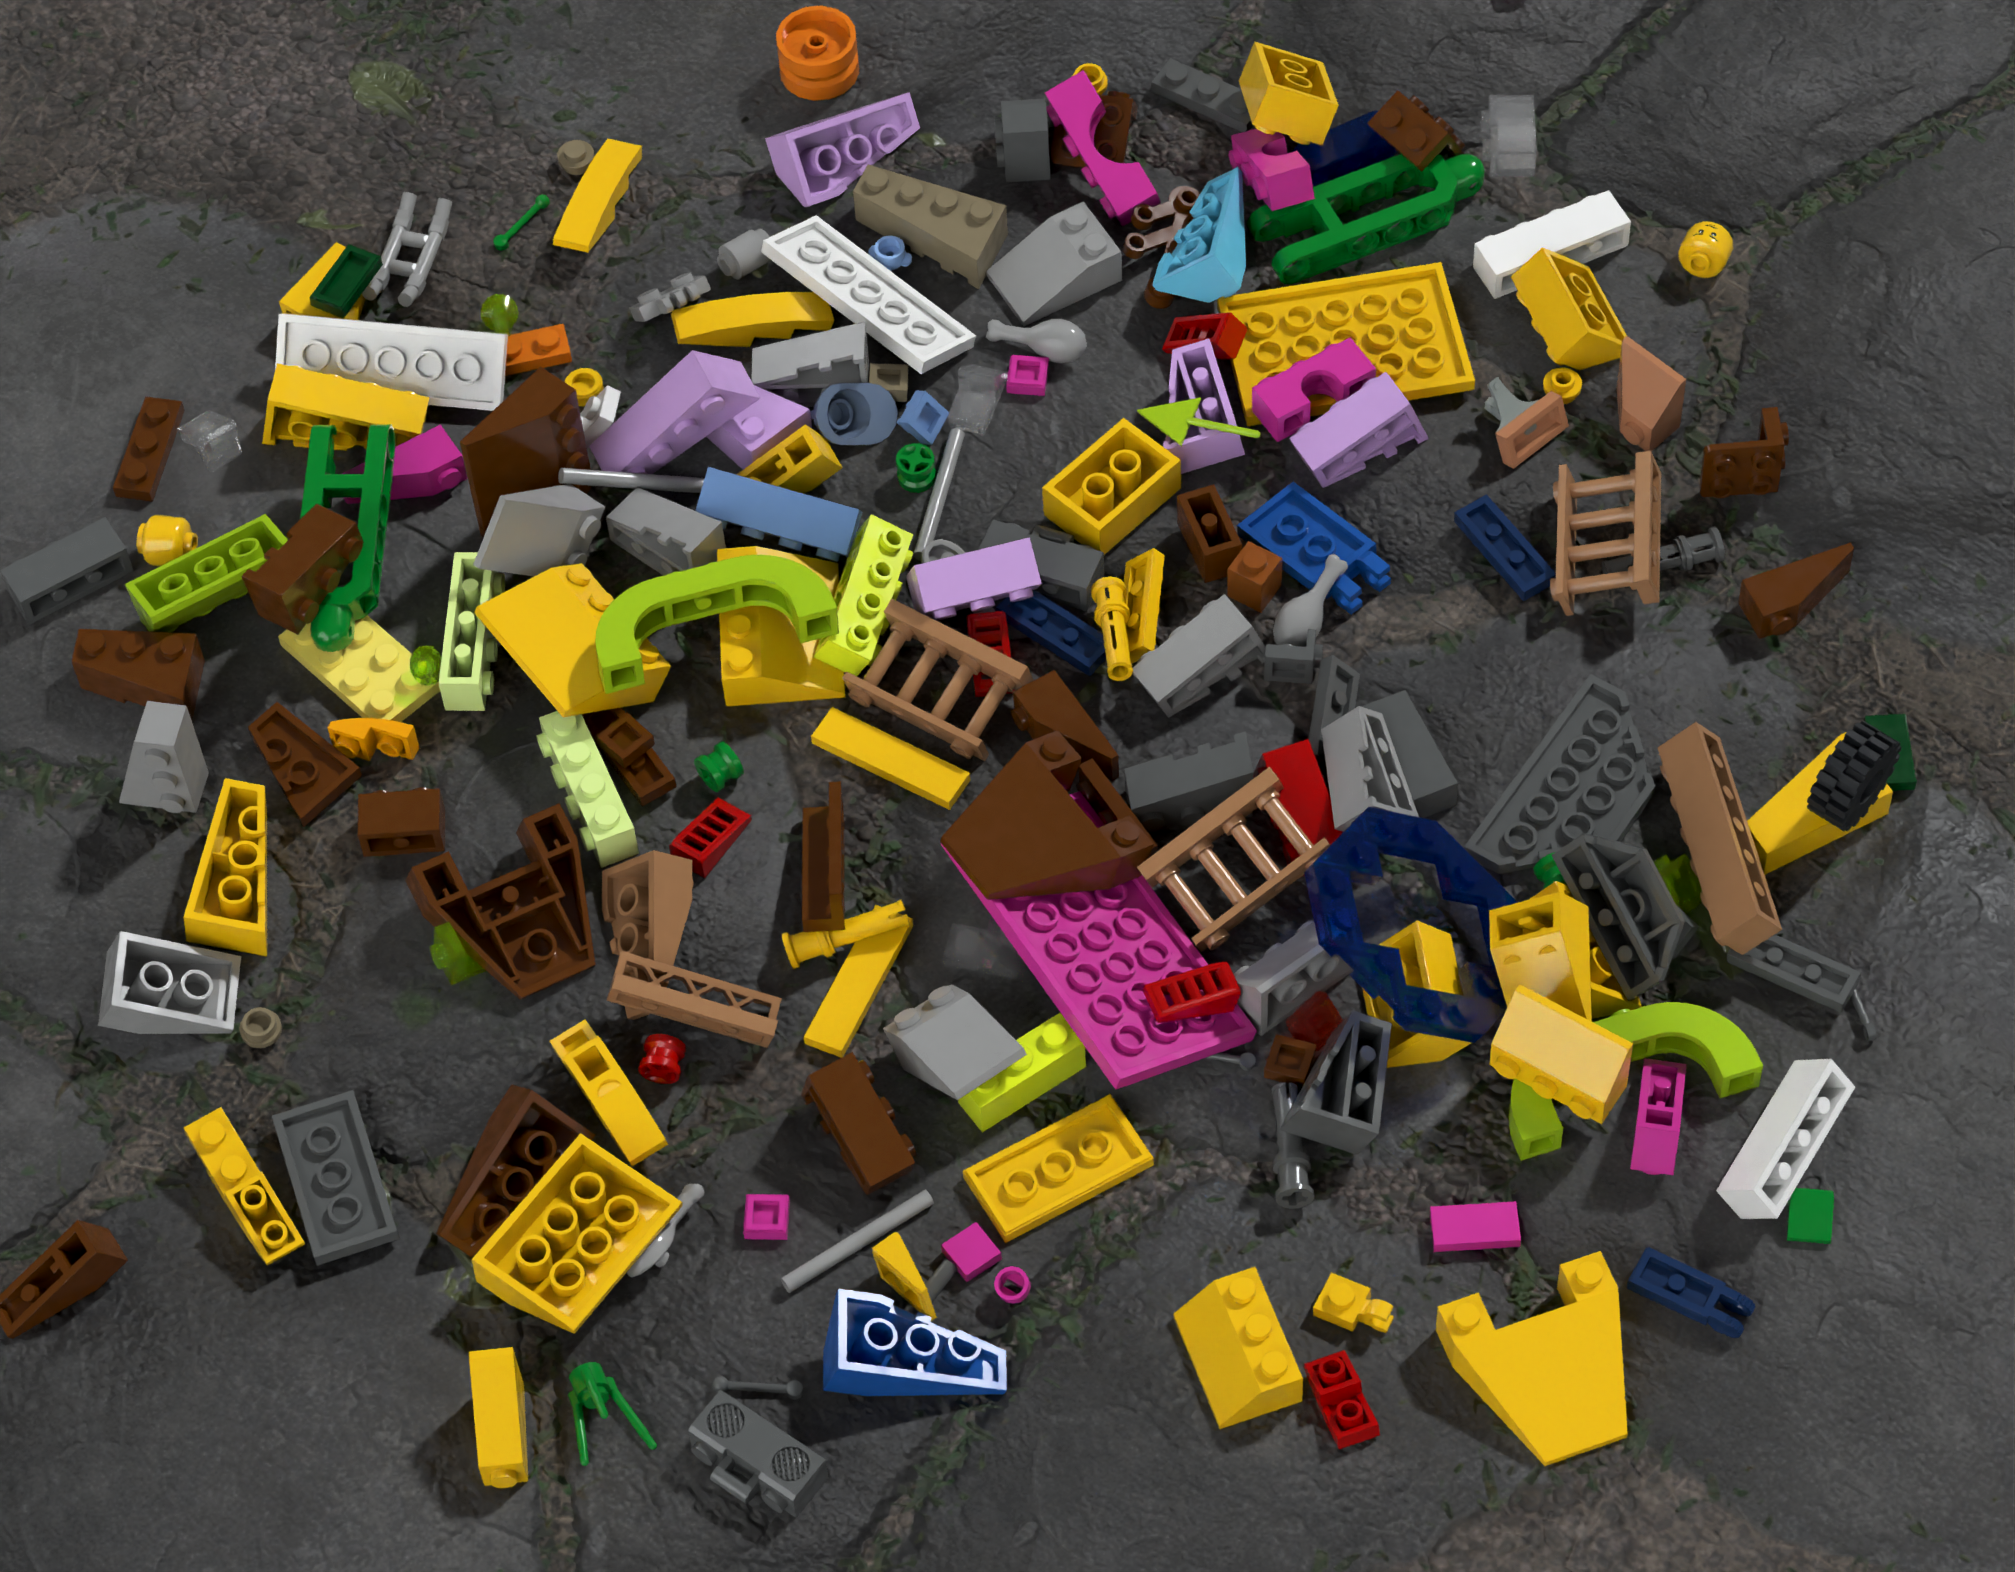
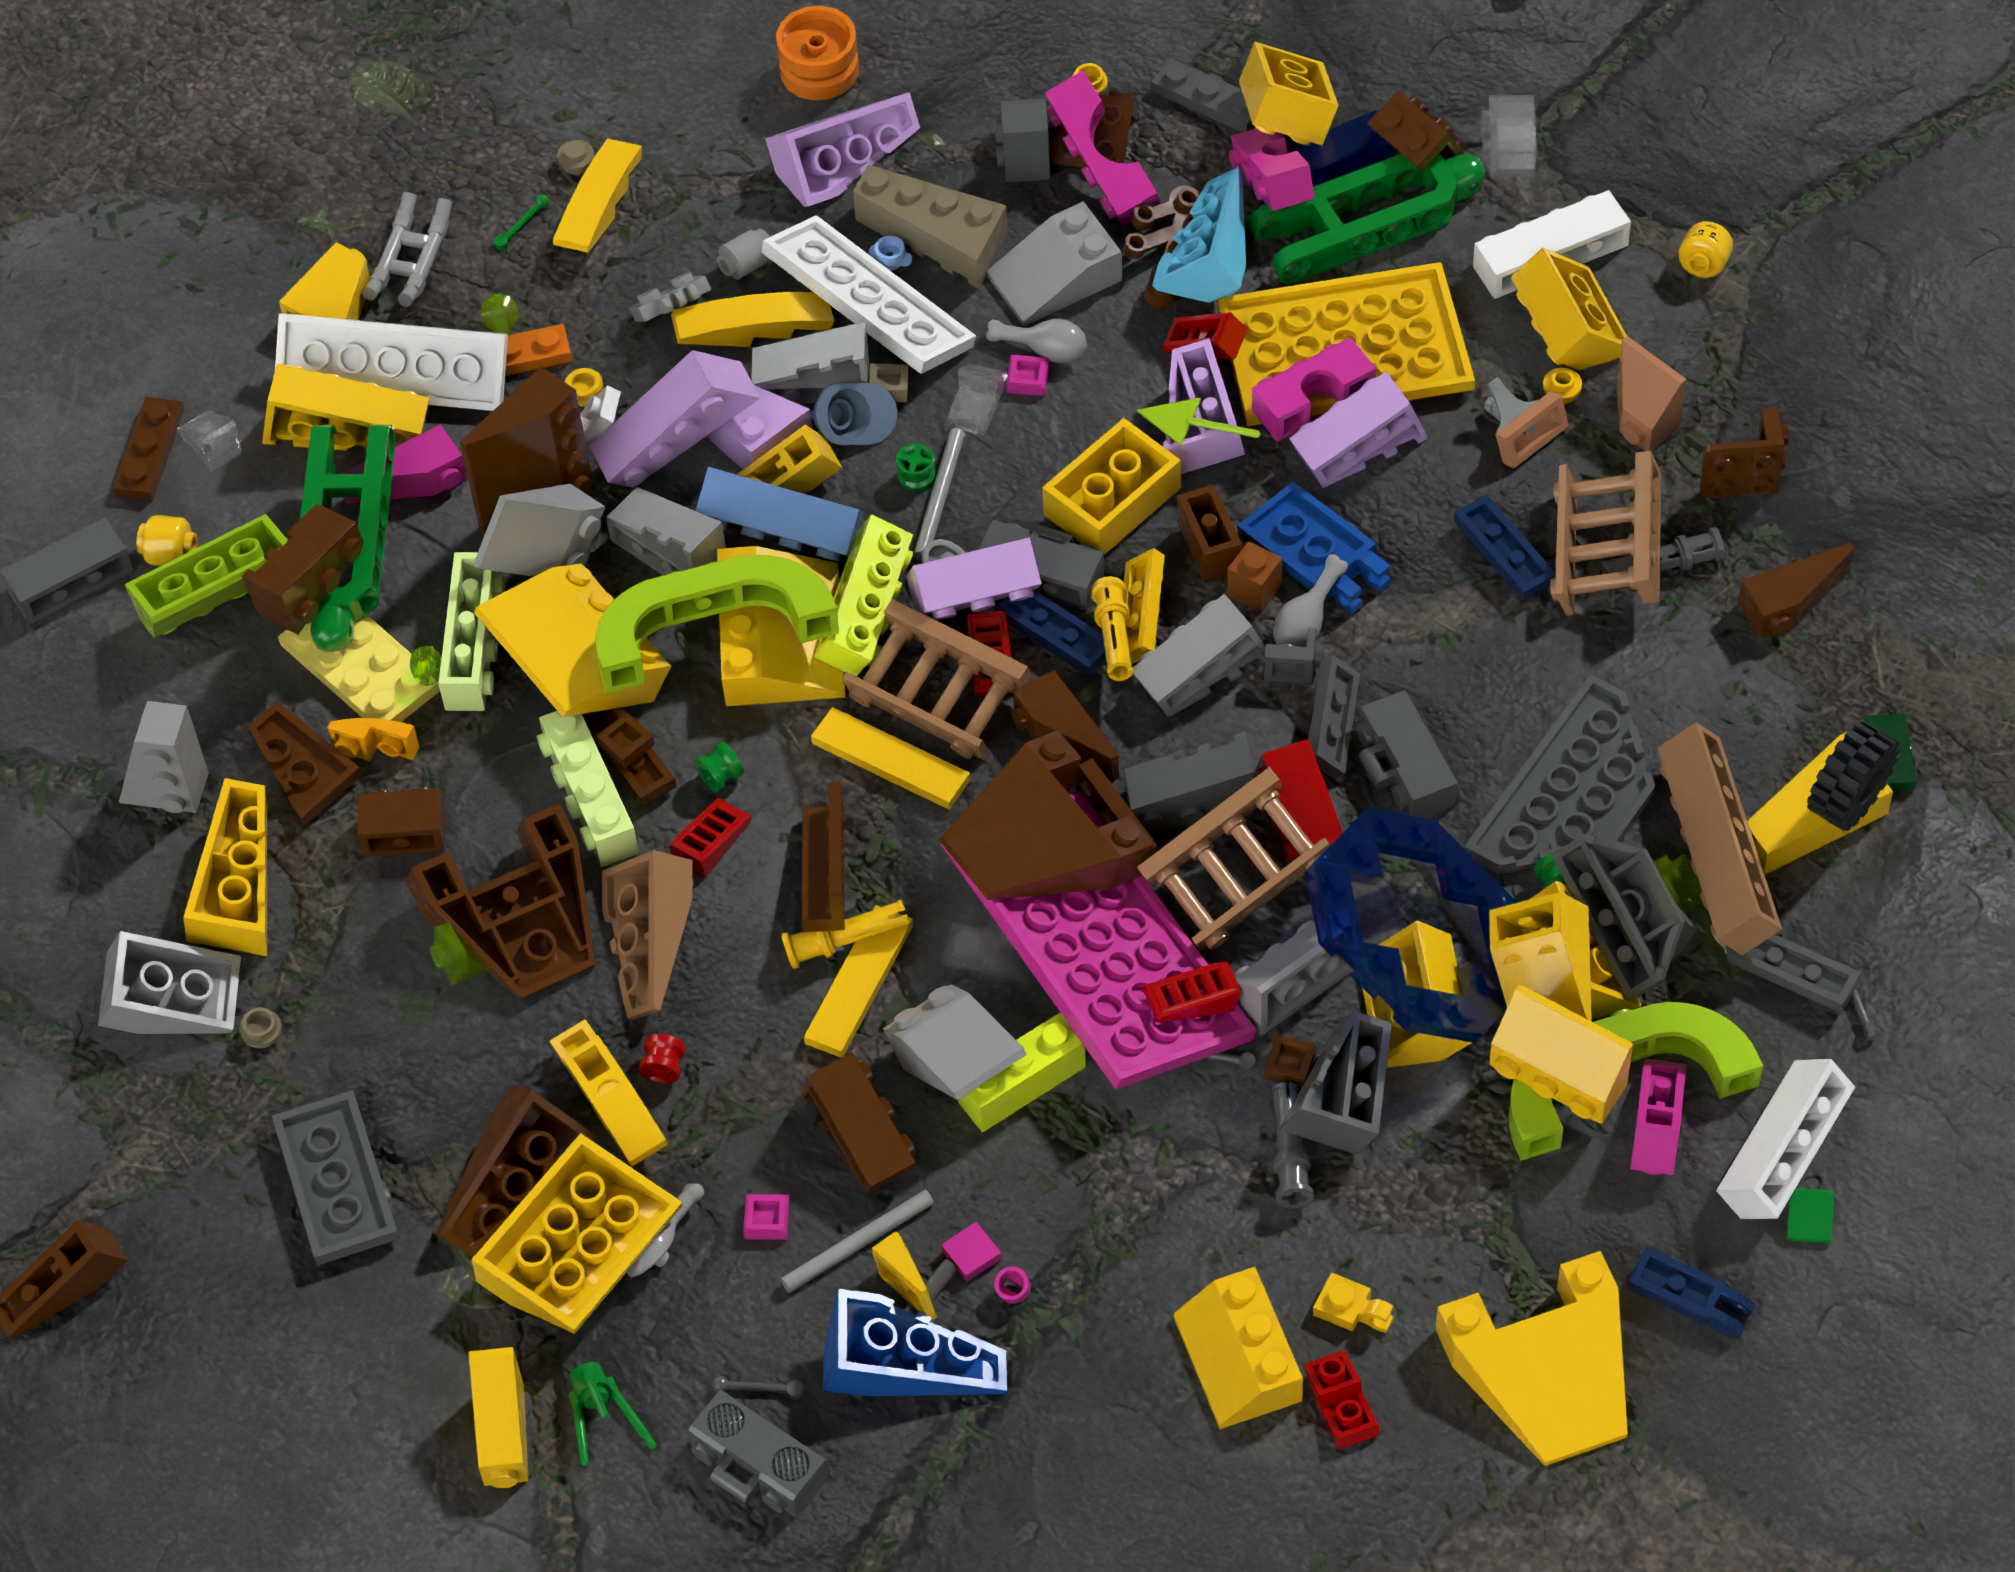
reddish brown wedge [71,629,205,720] -> none
yellow slope [184,1107,305,1266] -> none
dark green tile [309,244,383,318] -> none
light grey bar [558,468,705,493] -> none
medium nougat fence [607,951,782,1048] -> none
medium blue tile [896,390,949,445] -> none
yellow tile [963,1094,1154,1243] -> none
clear red brick [1286,991,1343,1051] -> none
light grey wedge [1321,706,1420,843] -> none
dark pink tile [1430,1201,1521,1252] -> none

